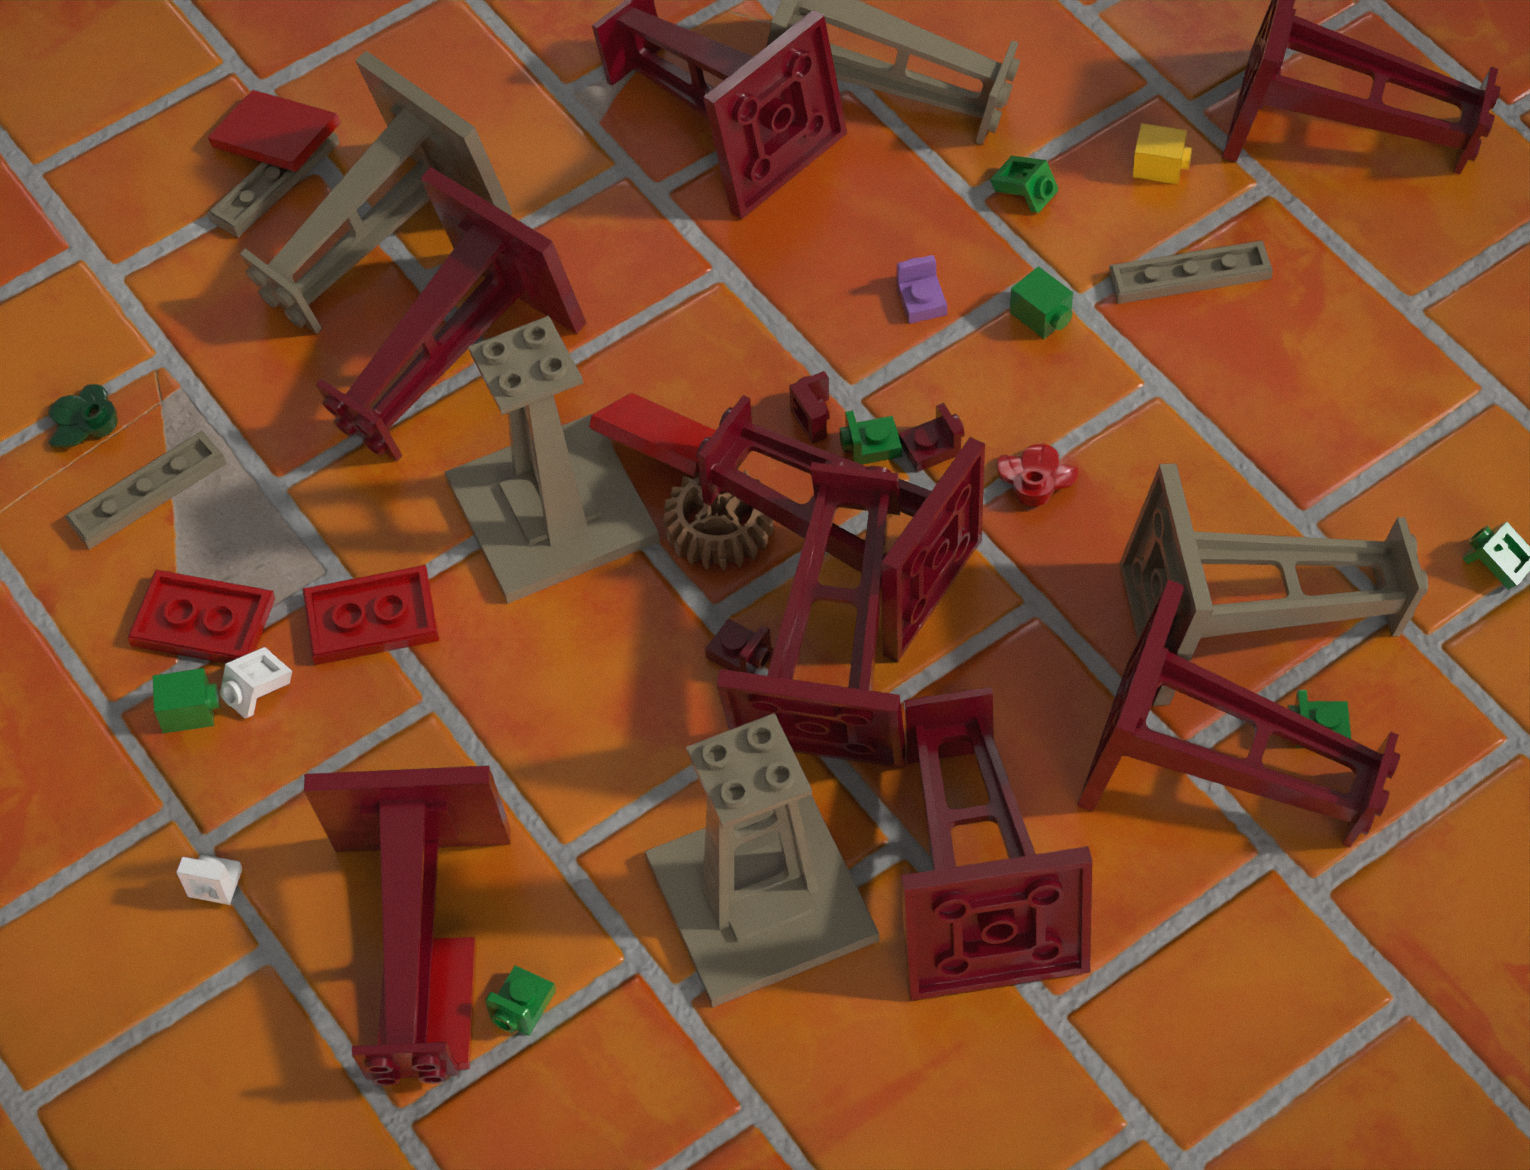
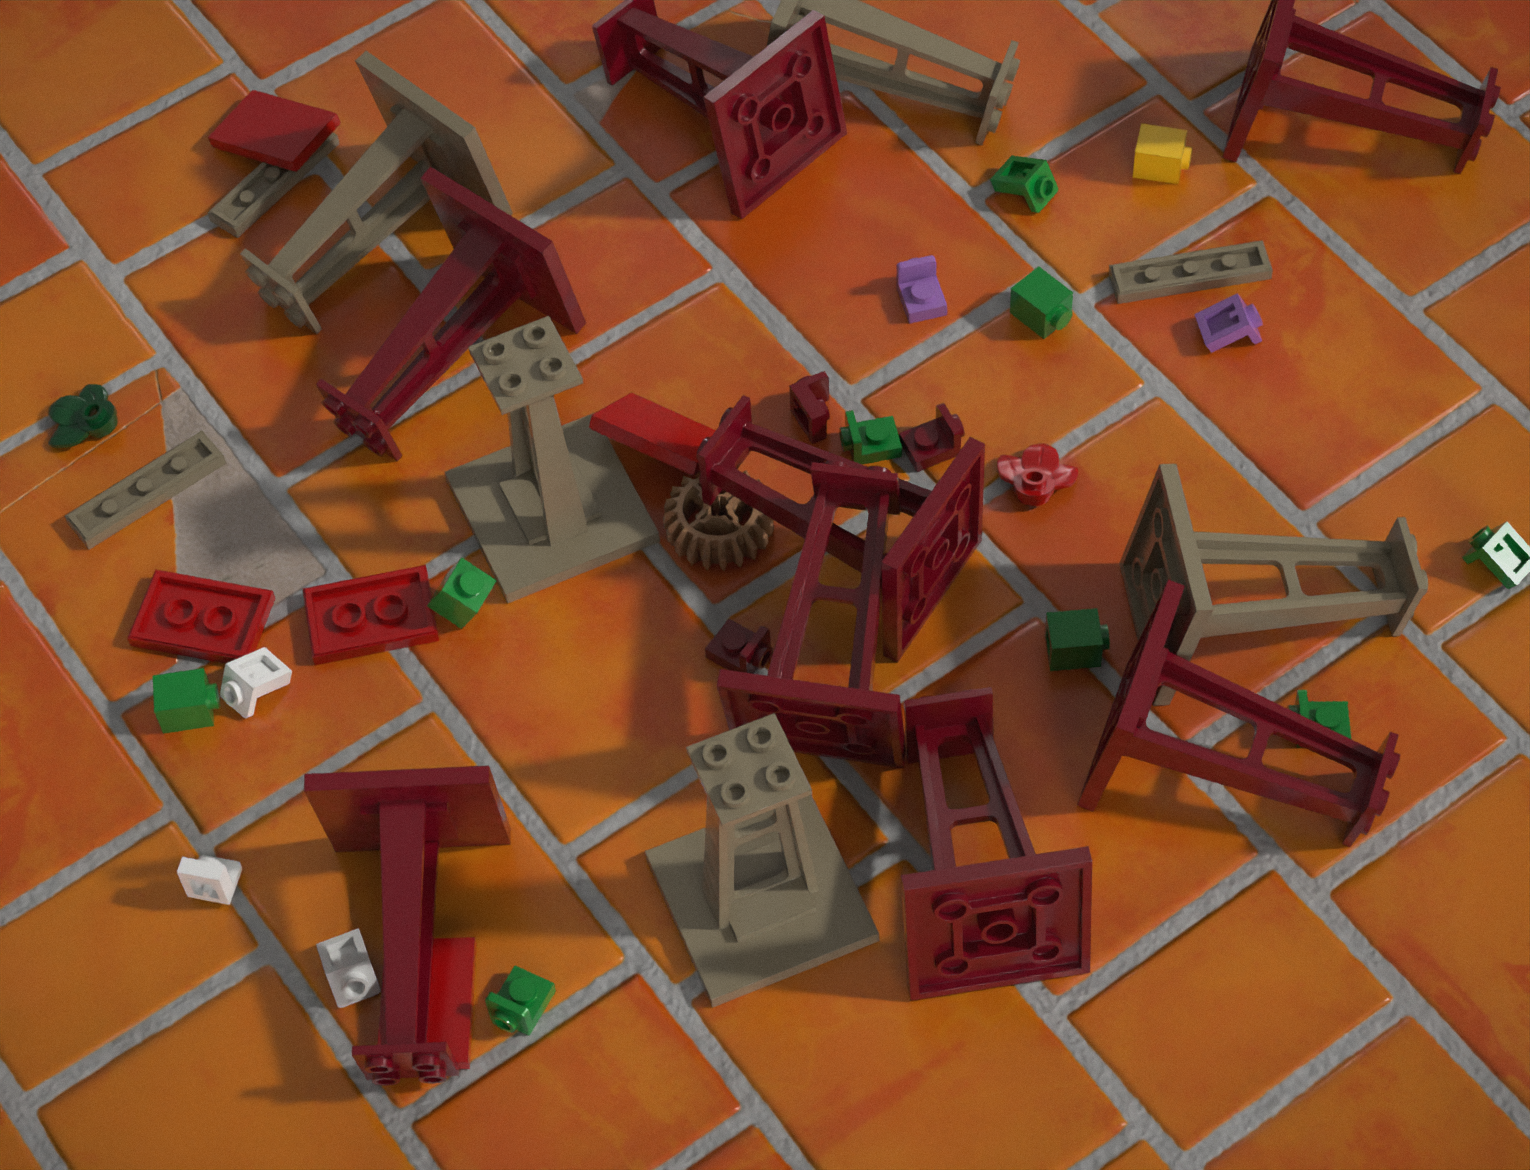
none -> white bracket [316,928,381,1008]
none -> green brick [427,557,497,629]
none -> green brick [1045,608,1110,671]
none -> medium lavender bracket [1194,293,1263,353]

